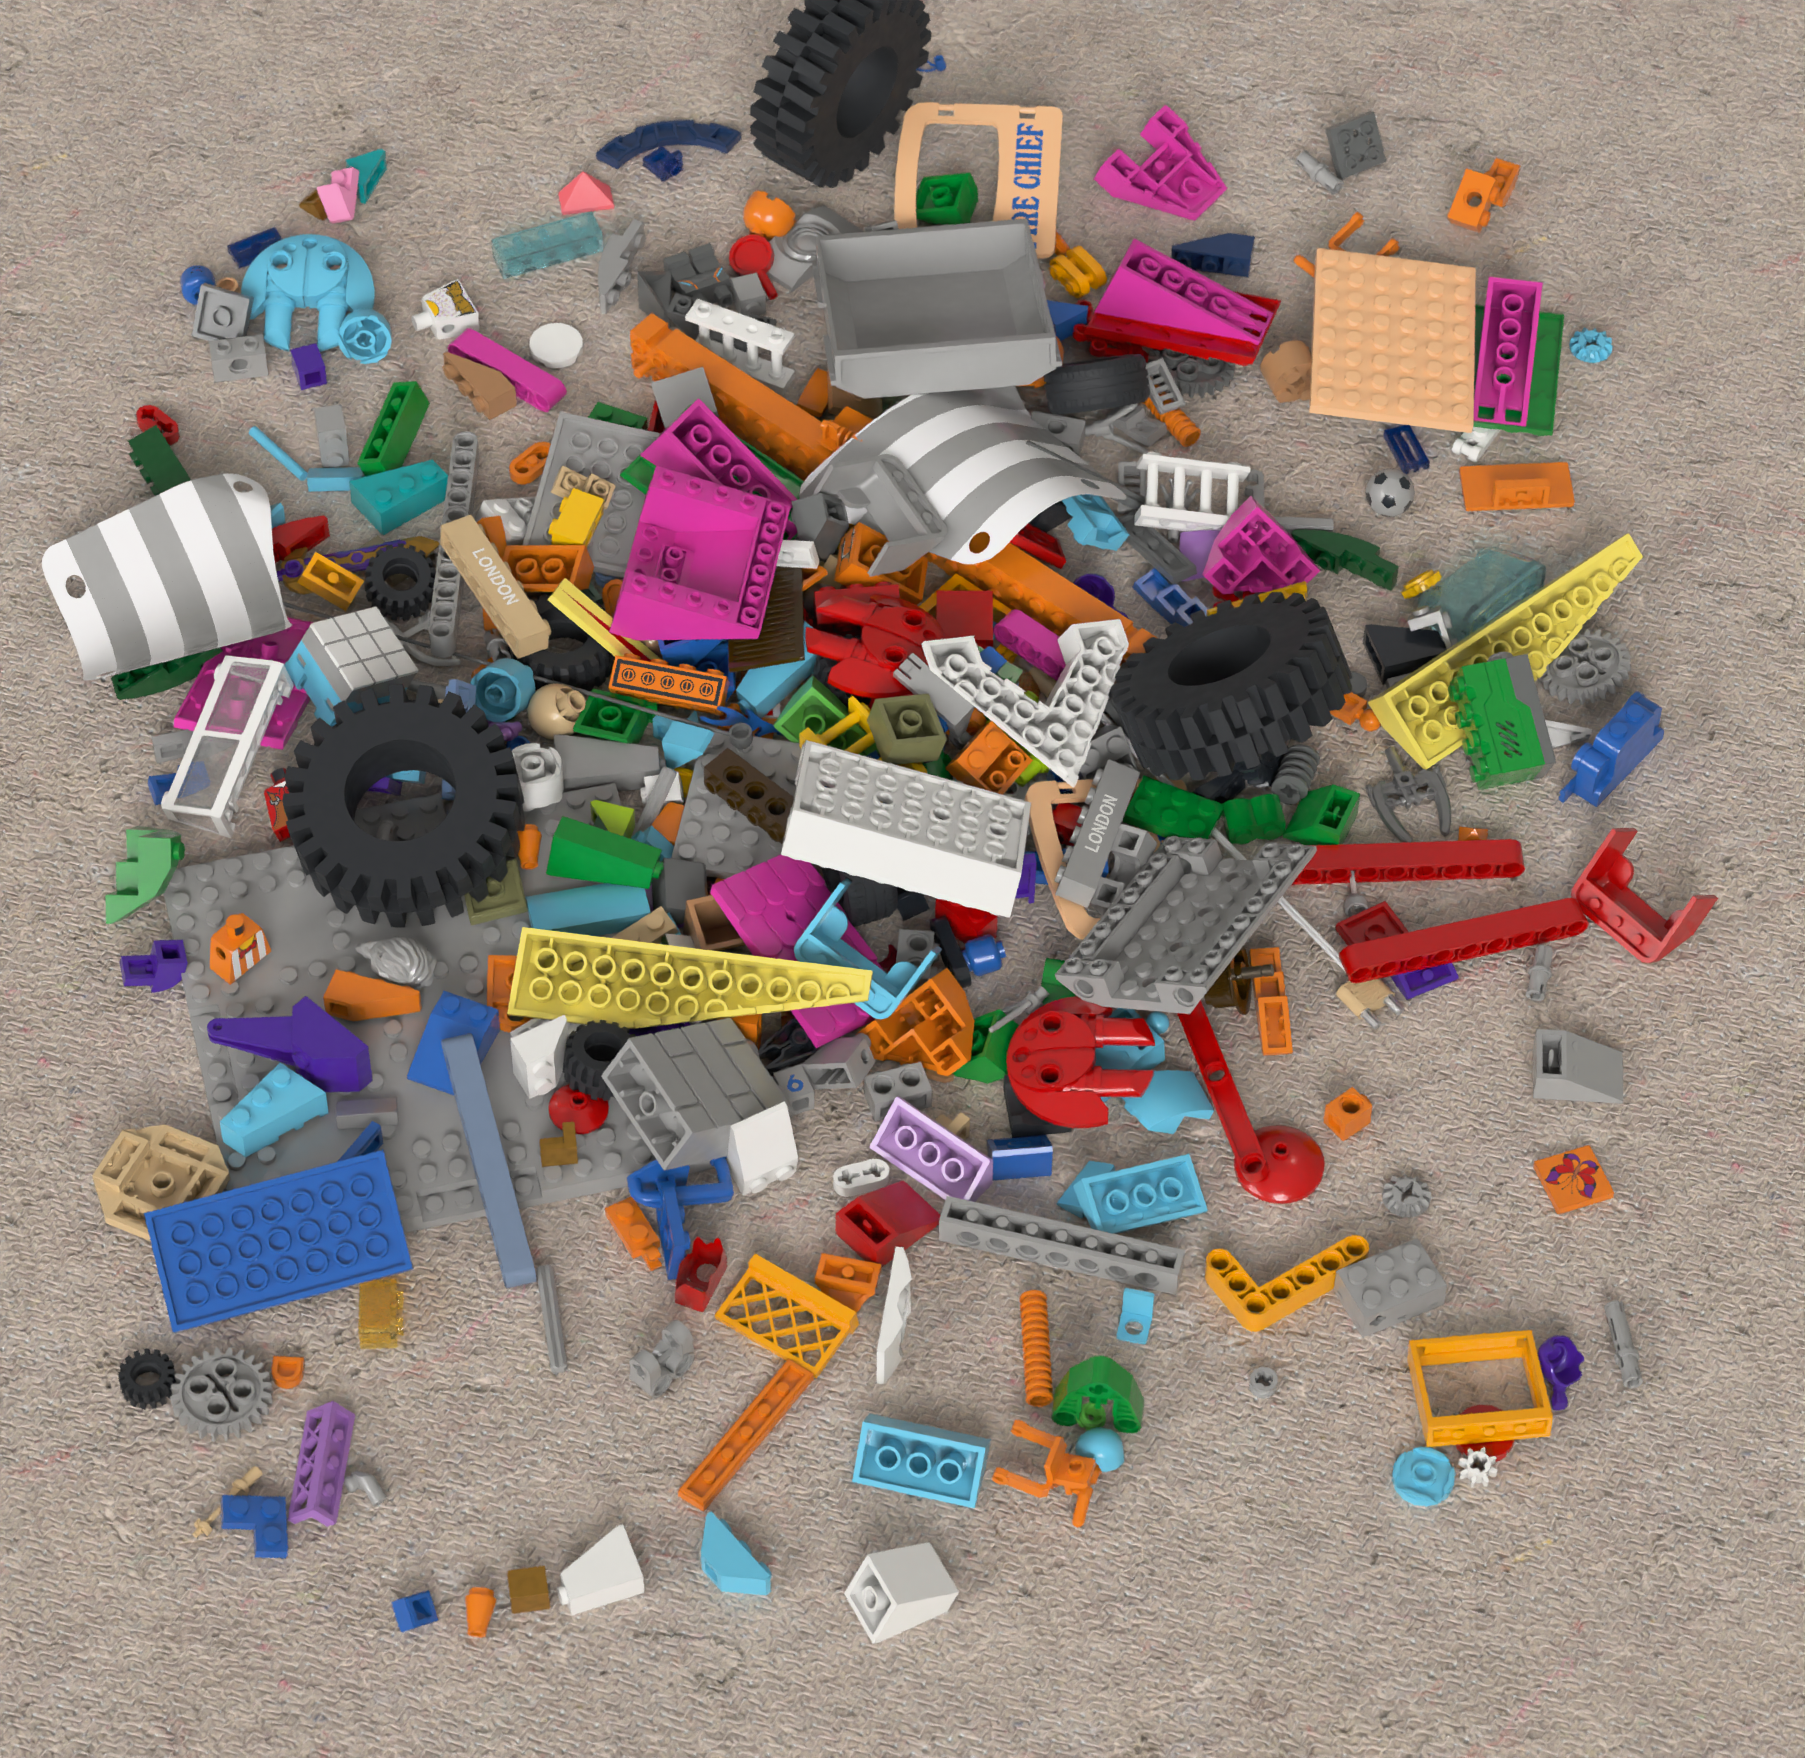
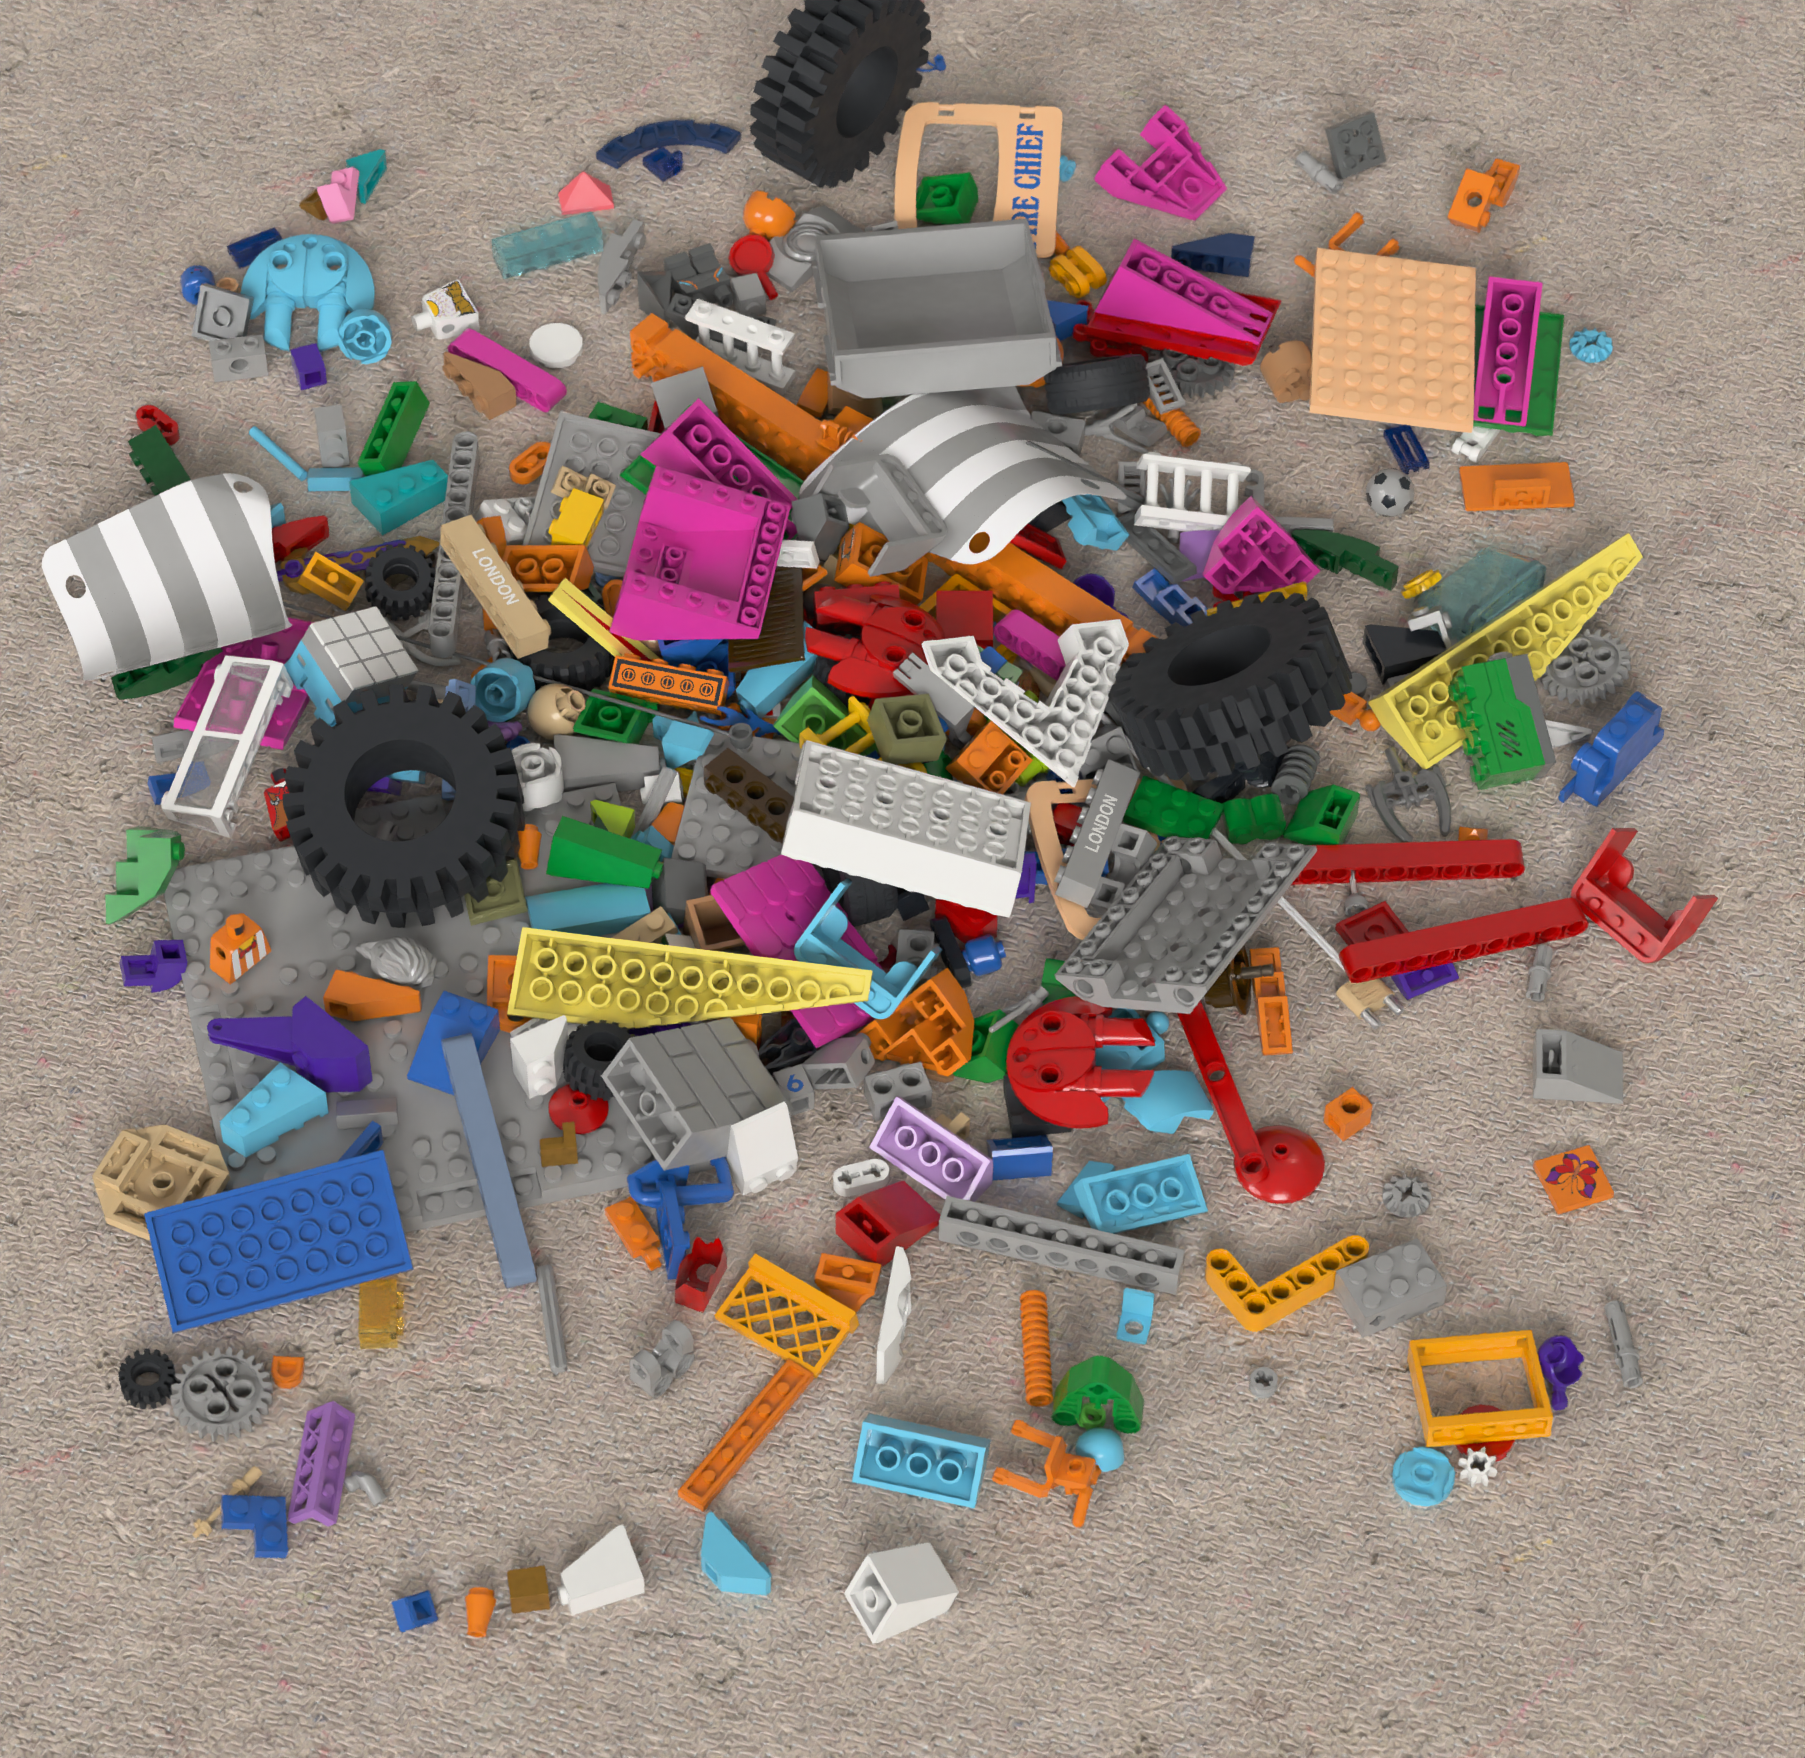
none -> medium azure bush [1059,155,1076,182]

